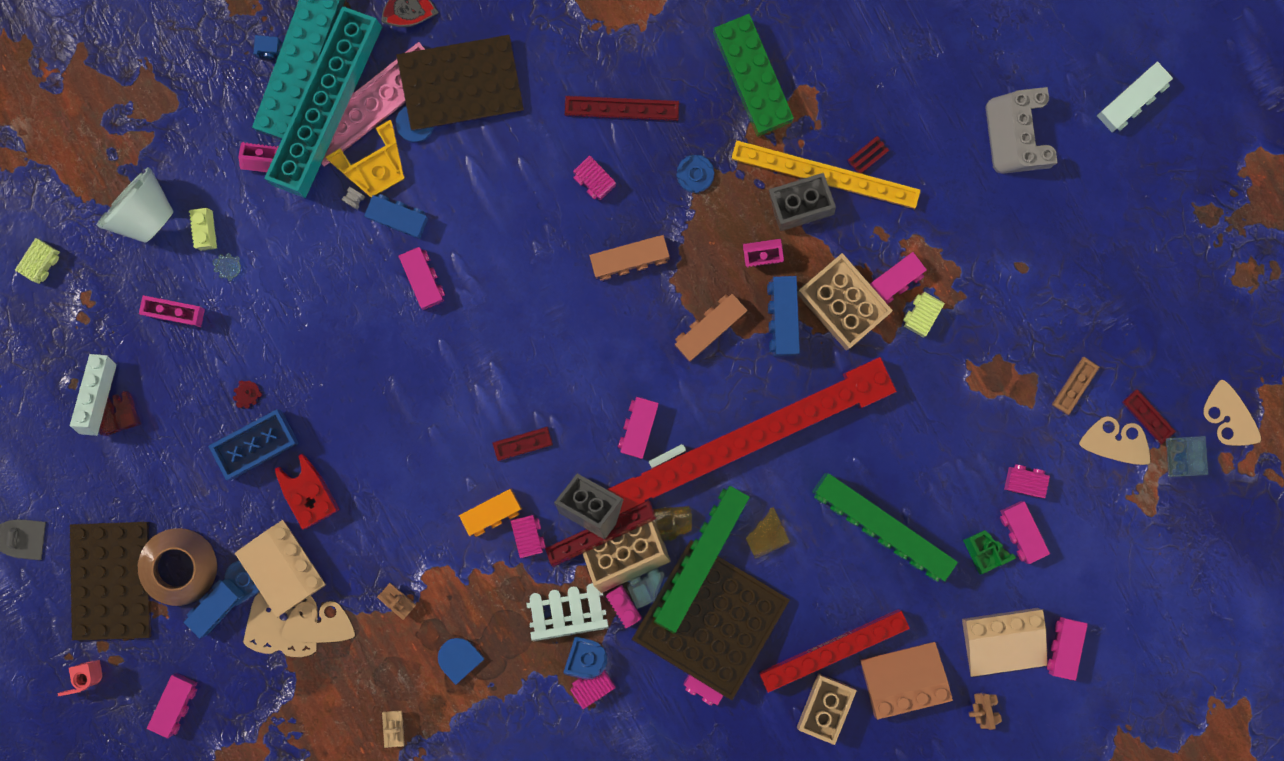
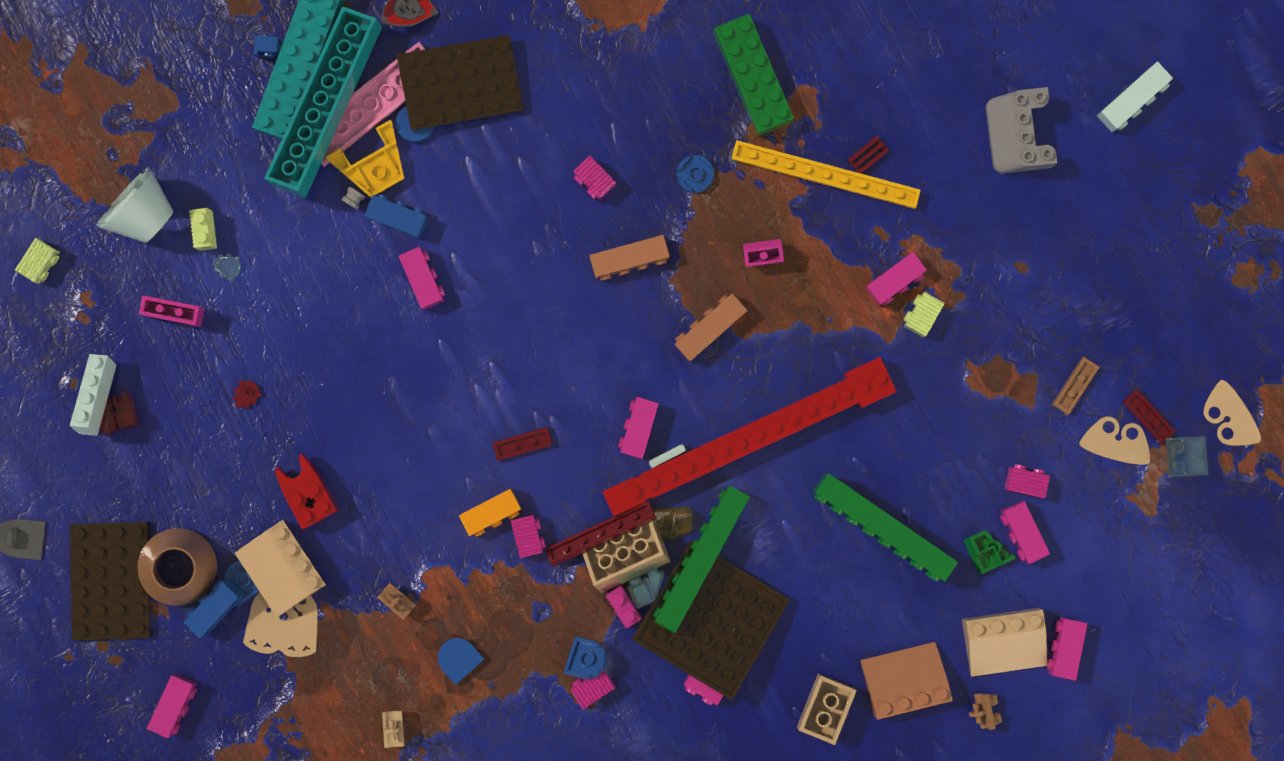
coral piece [57,660,102,696] -> none
blue brick [208,409,299,480] -> none
dark pink brick [238,142,279,172] -> none
tan piece [281,601,355,643] -> none
light aqua fence [526,583,609,642] -> none
dark grey slope [554,473,623,539] -> none
dark red tile [565,96,679,121] -> none
clear yellow slope [746,507,790,559] -> none
red brick [759,609,910,693] -> none
blue brick [767,276,800,357] -> none
dark grey slope [769,173,836,231] -> none
tan slope [797,253,893,351] -> none

